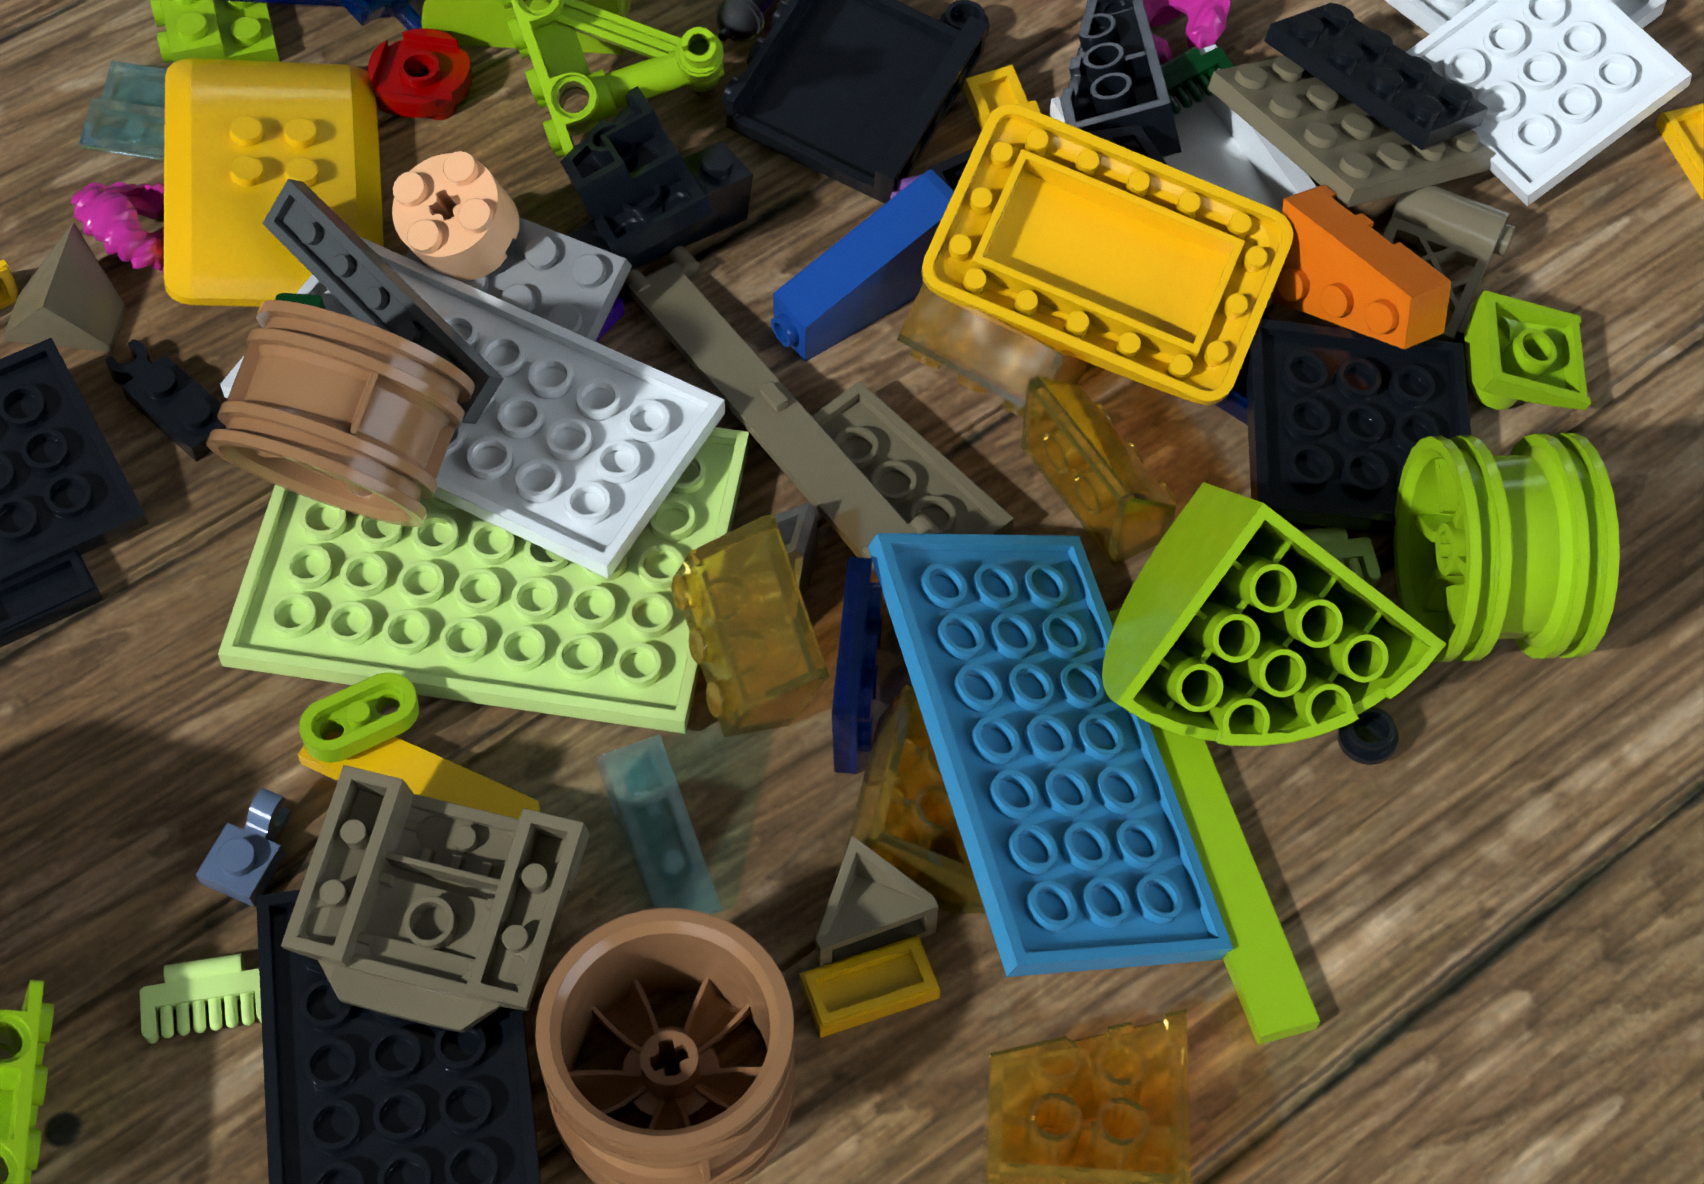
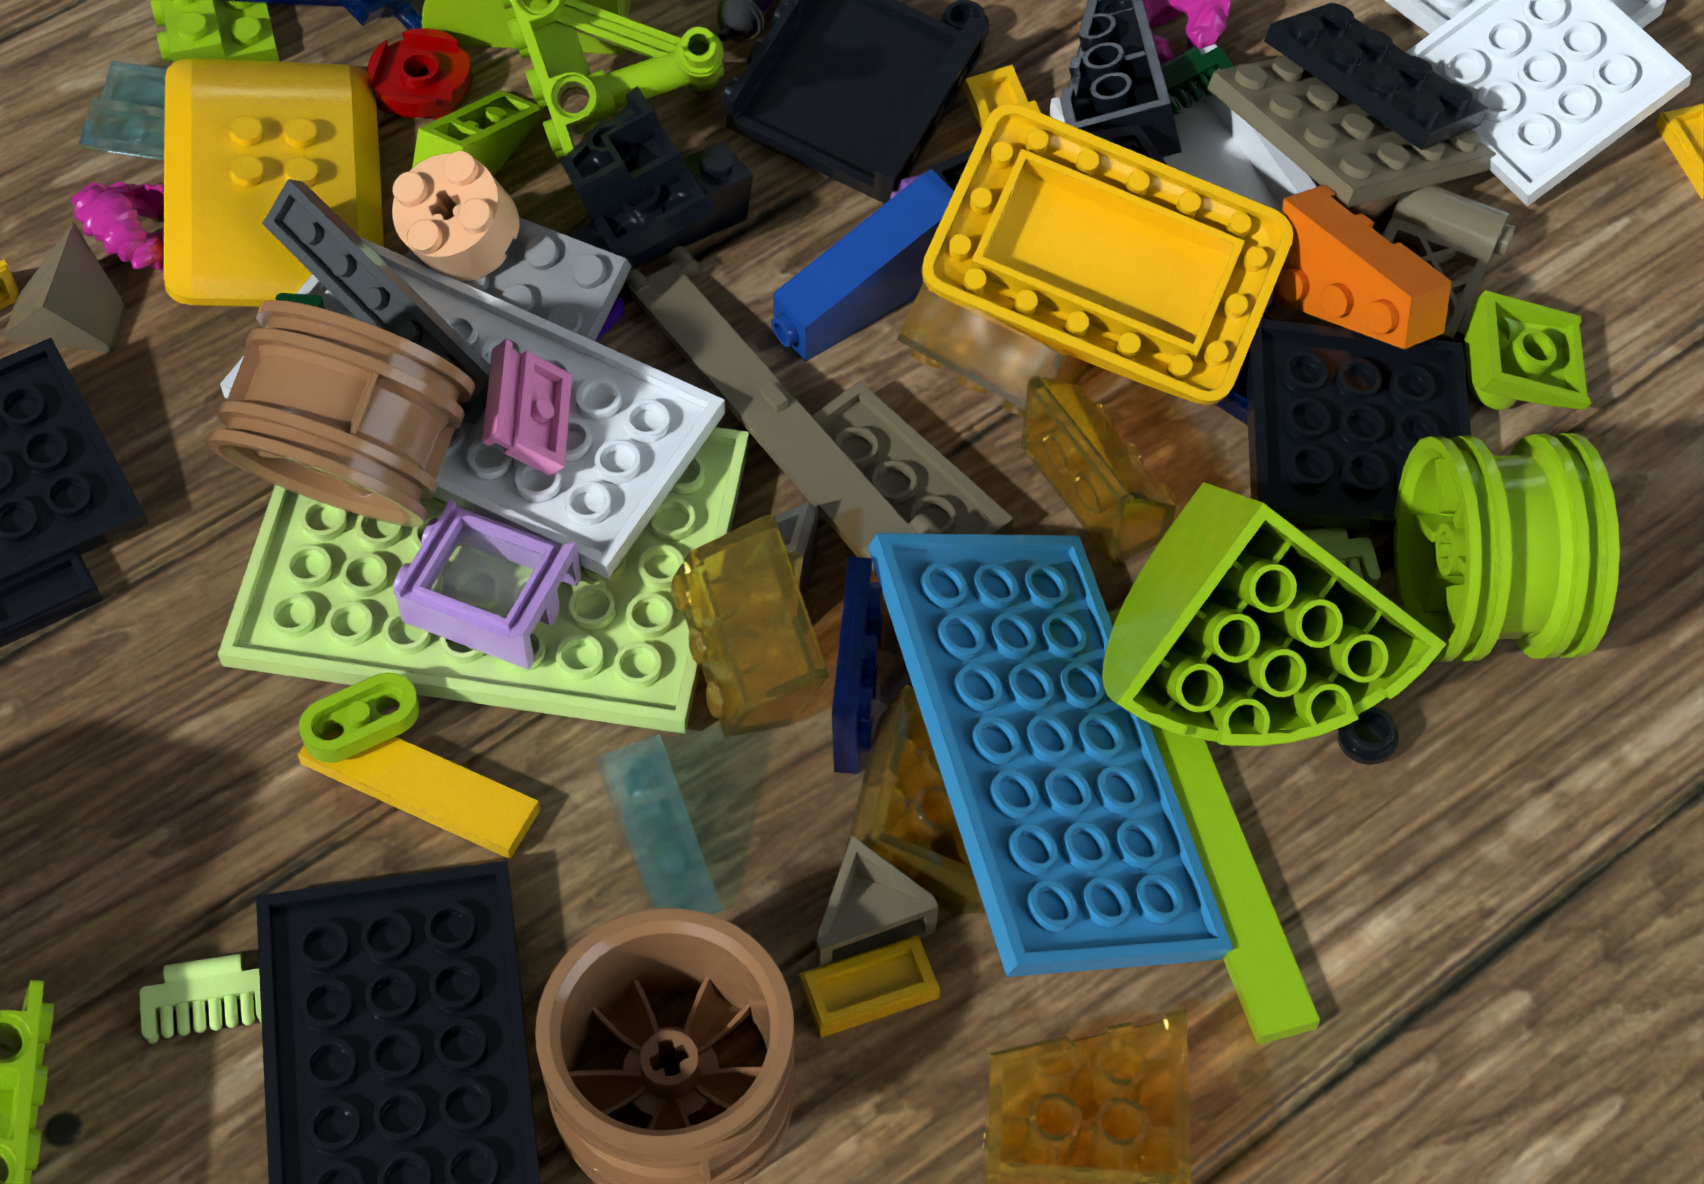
black plate [105,339,226,462] -> none
sand blue plate [196,788,291,907] -> none
dark tan slope [281,765,590,1033] -> none
none -> lavender window [393,499,582,670]
none -> lime slope [412,90,544,176]
none -> bright pink plate [482,339,572,476]

